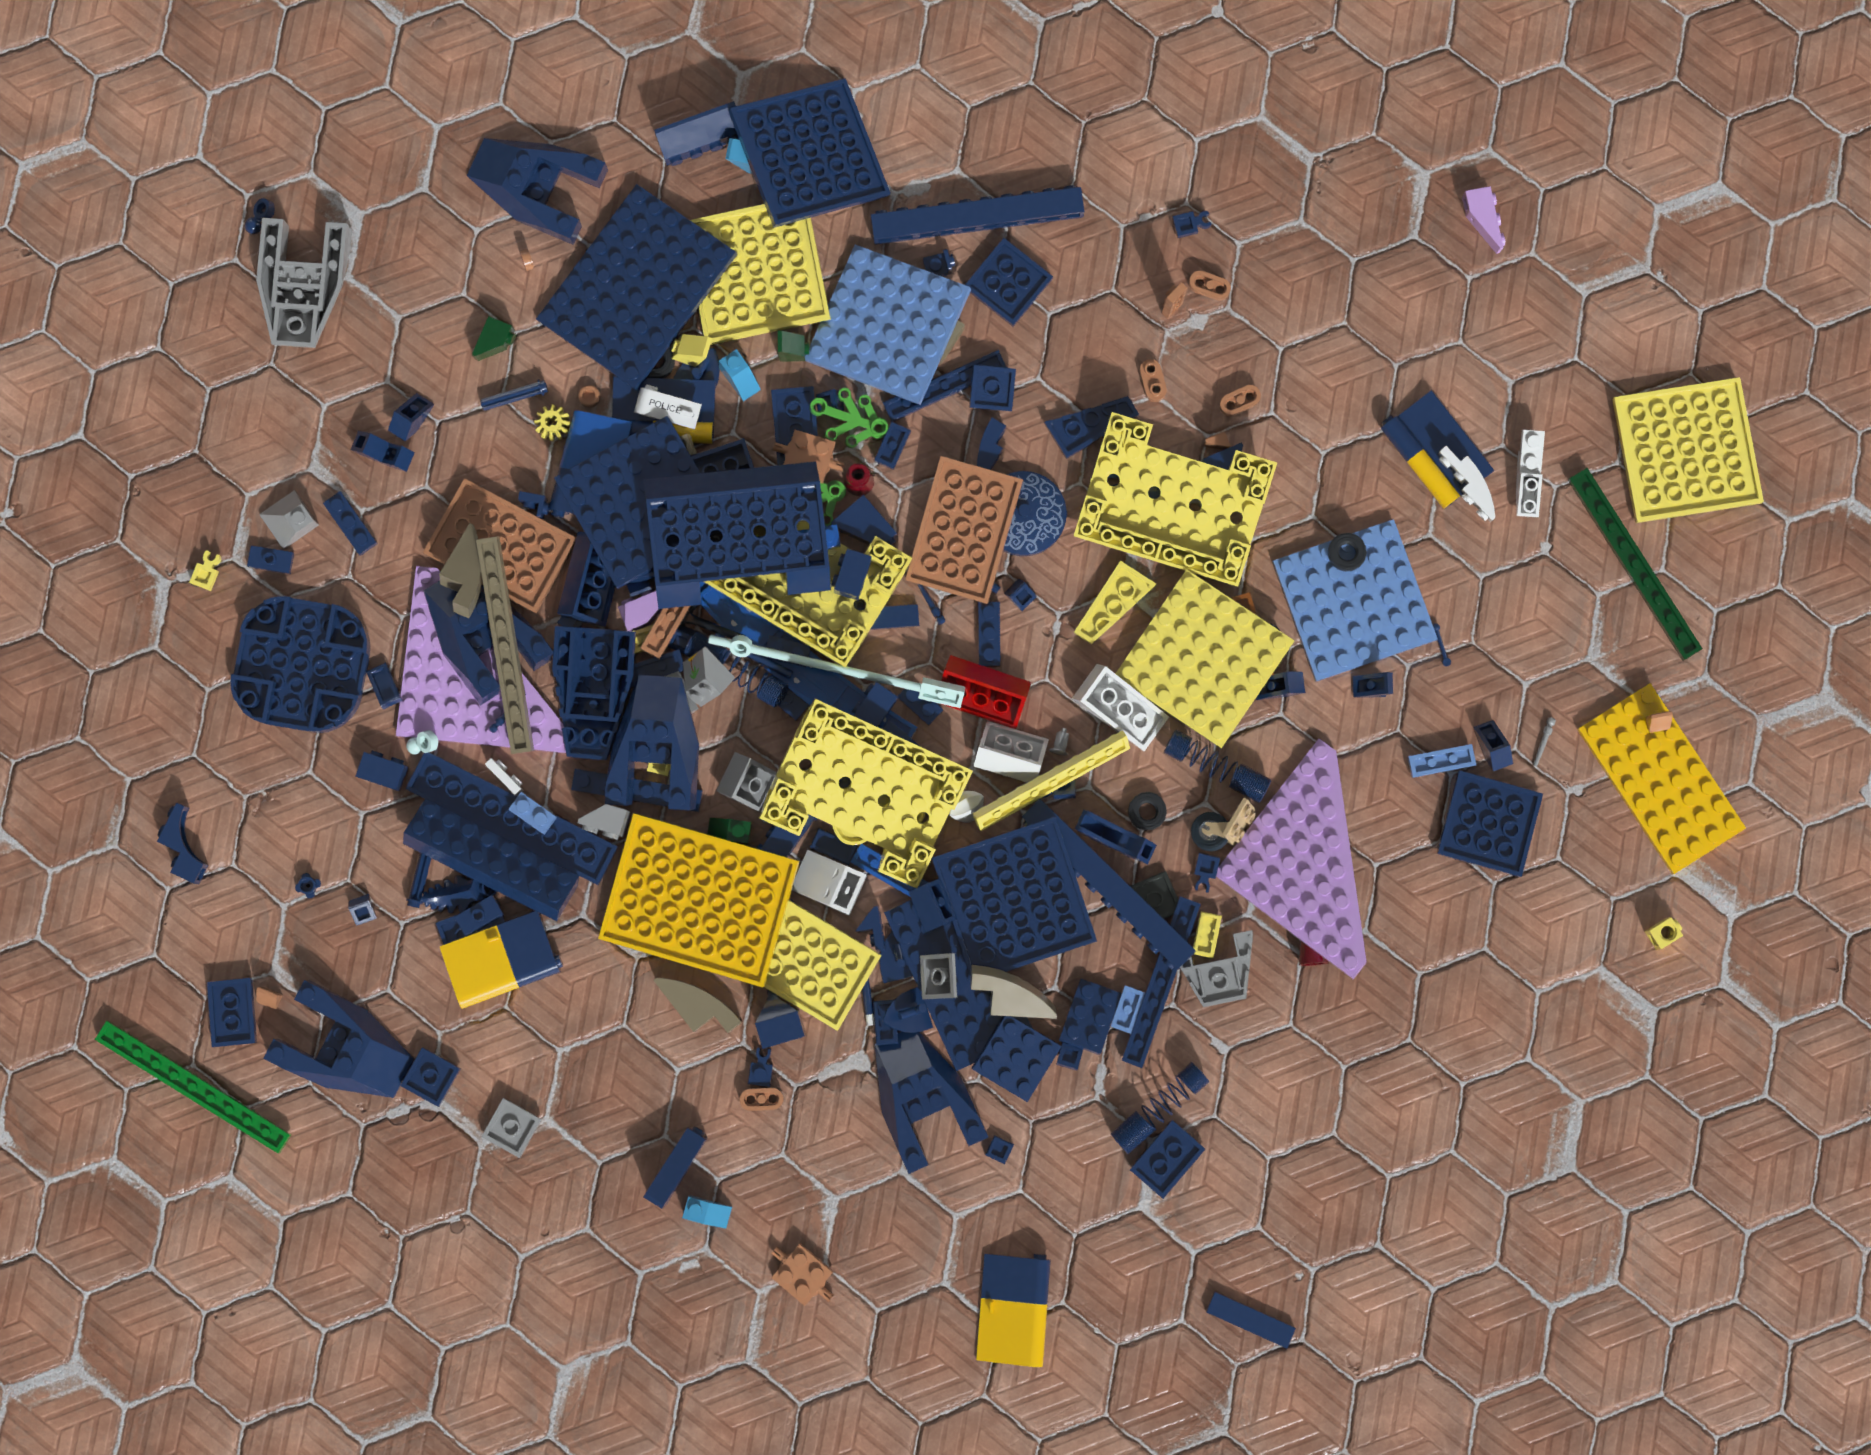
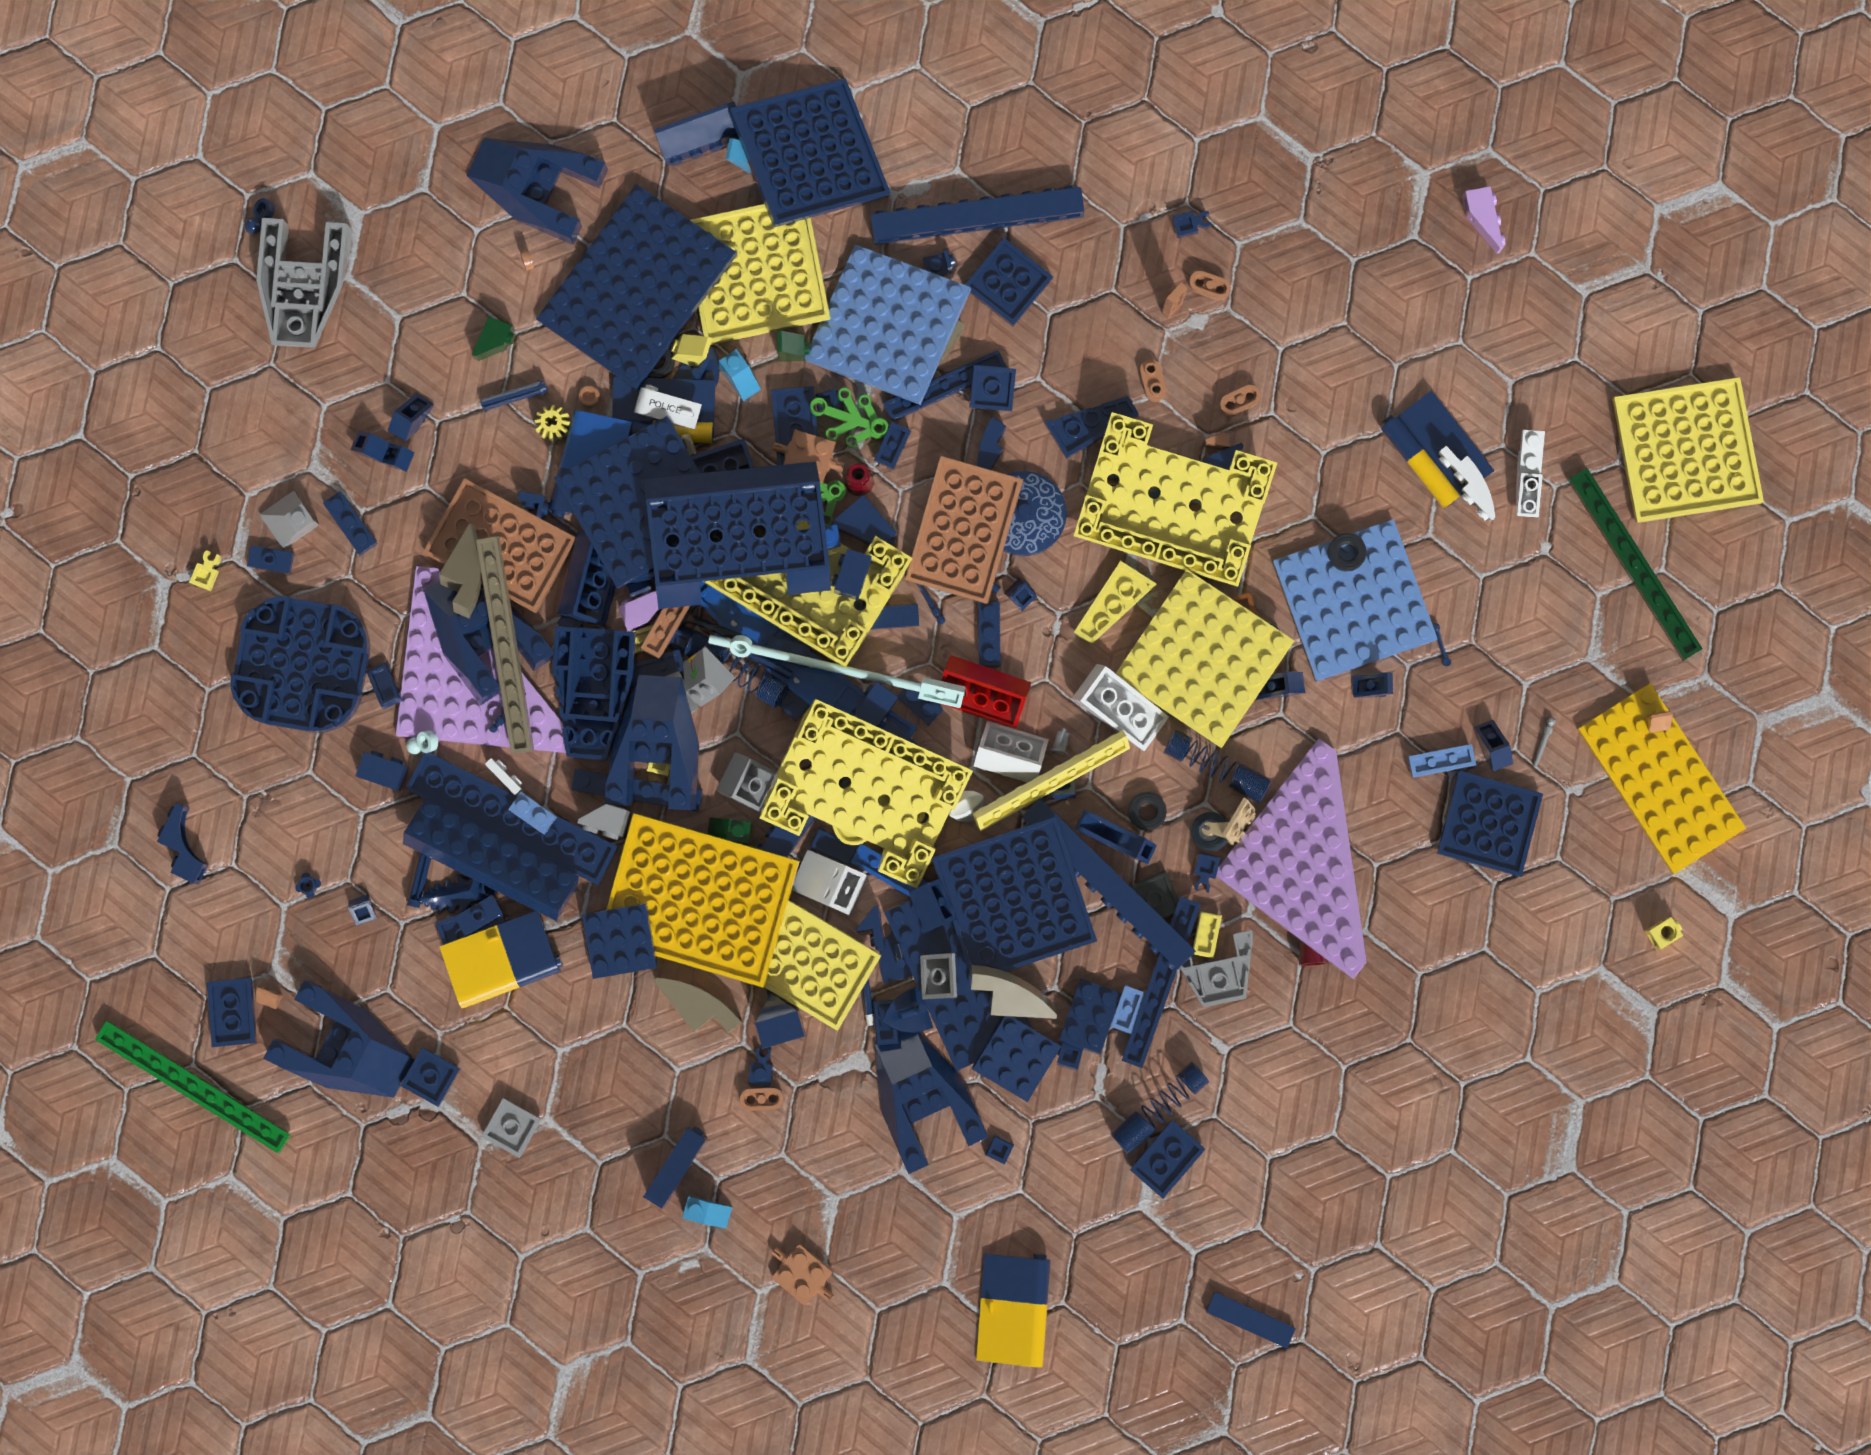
none -> dark blue plate [582,903,658,979]

